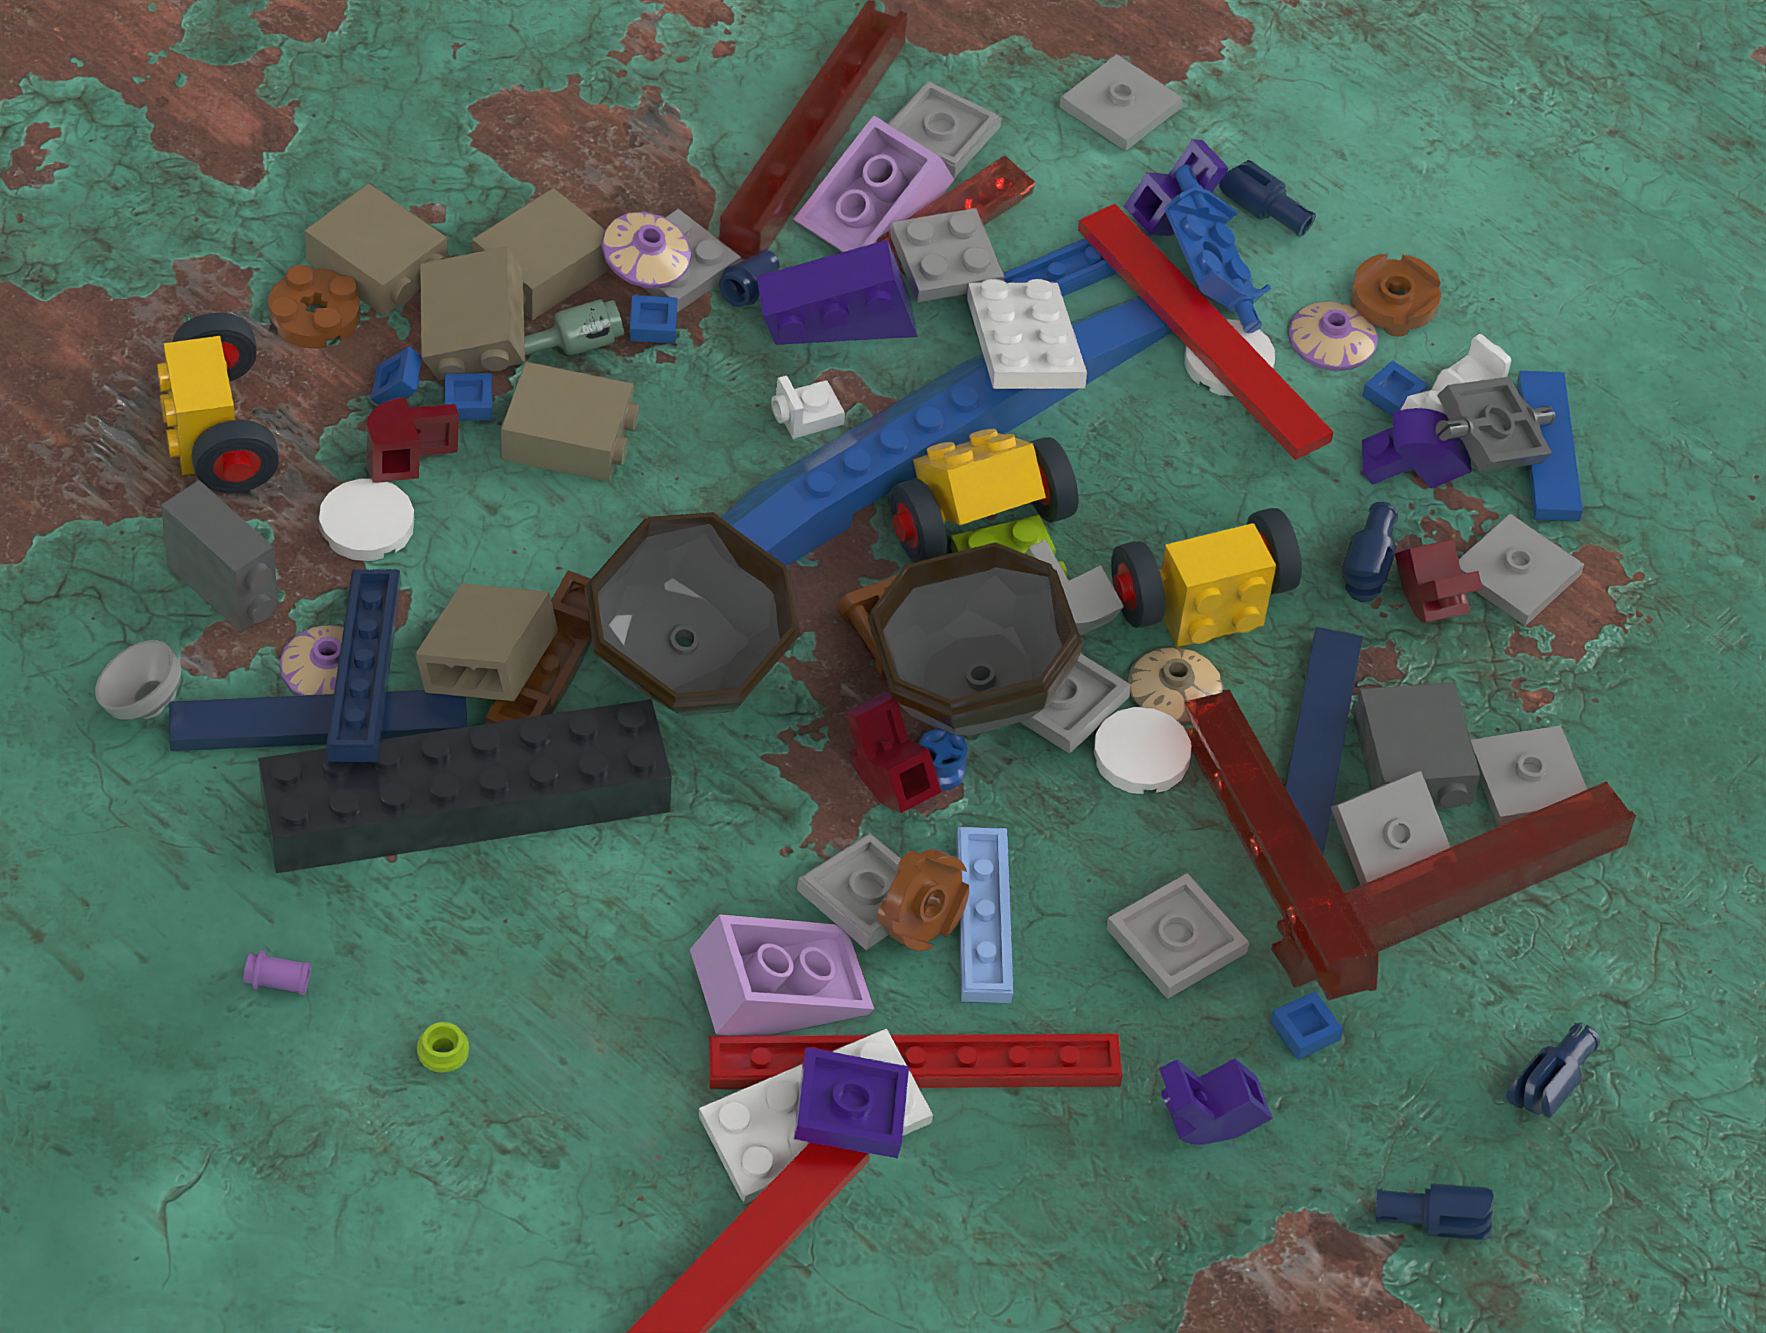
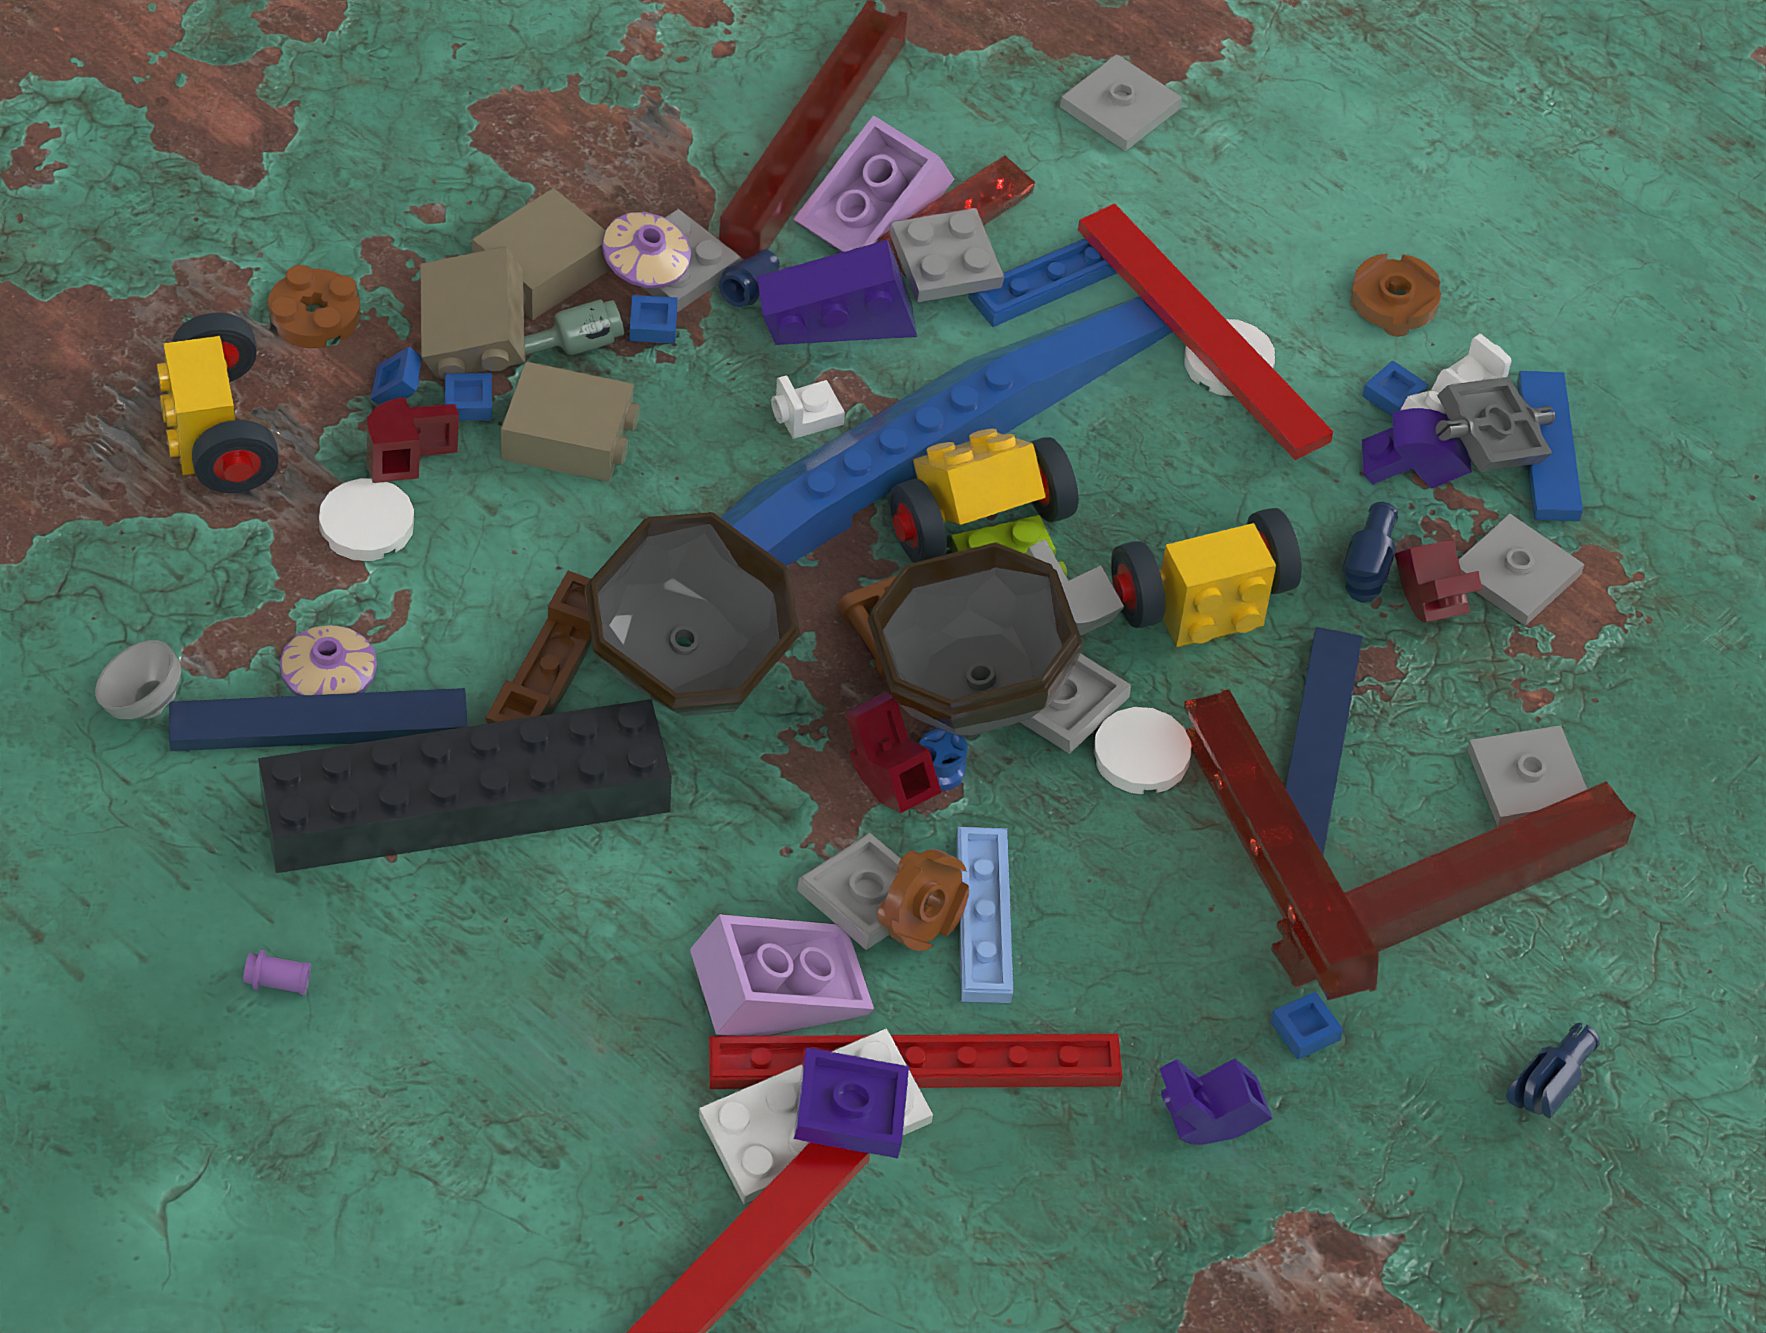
dark grey brick [161,480,278,633] -> none
dark tan brick [305,183,447,317] -> none
dark blue tile [326,569,401,762] -> none
dark tan brick [415,584,558,701] -> none
lime plate [417,1022,469,1073] -> none
light grey plate [888,81,1001,178] -> none
white plate [967,279,1087,389] -> none
light grey plate [1106,873,1249,999] -> none
dark purple brick [1124,139,1229,236] -> none
tan dish [1127,646,1223,725] -> none
blue plate [1164,165,1271,333] -> none
dark blue arm [1219,160,1316,237] -> none
tan dish [1288,301,1378,371] -> none
light grey plate [1331,771,1456,899] -> none
dark grey brick [1354,682,1480,808] -> none
dark blue arm [1376,1183,1494,1240] -> none

